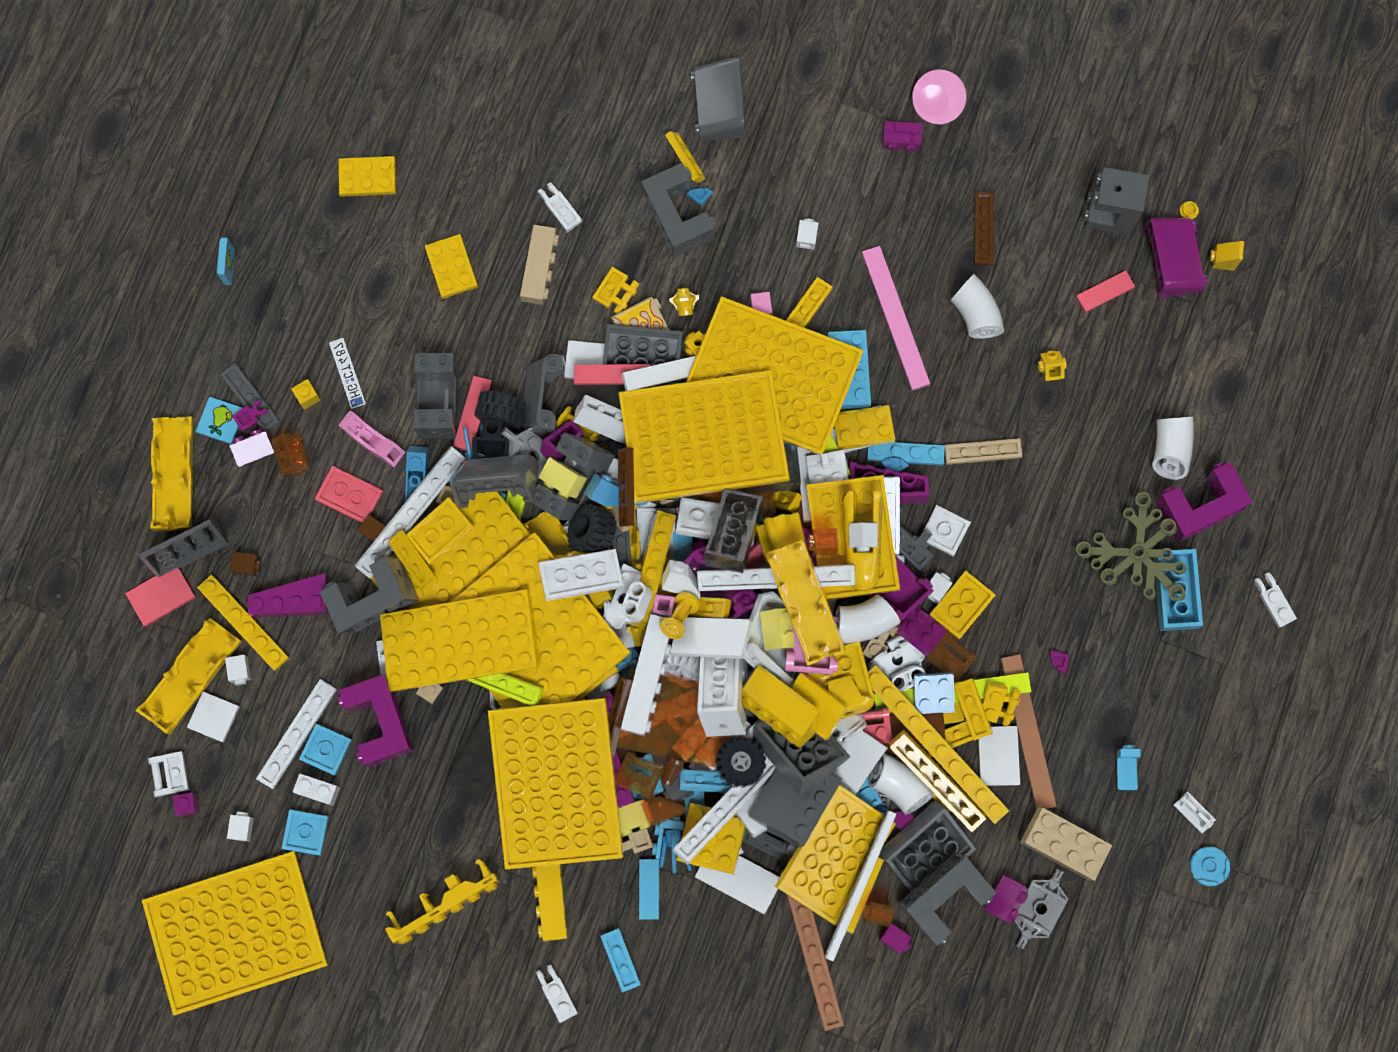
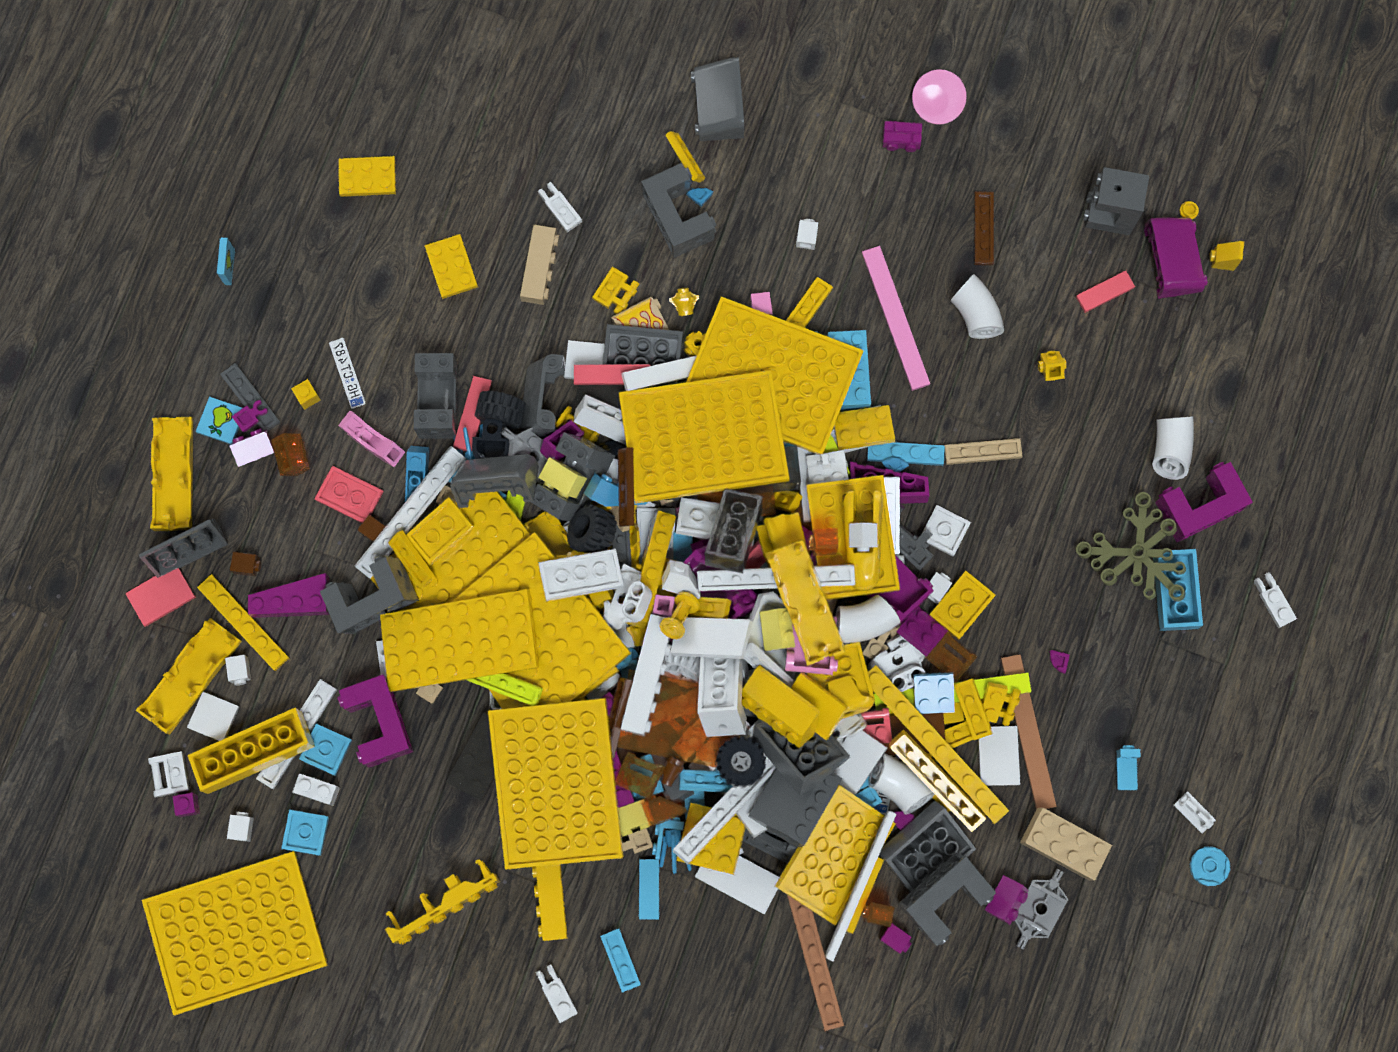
none -> yellow brick [187,708,315,794]

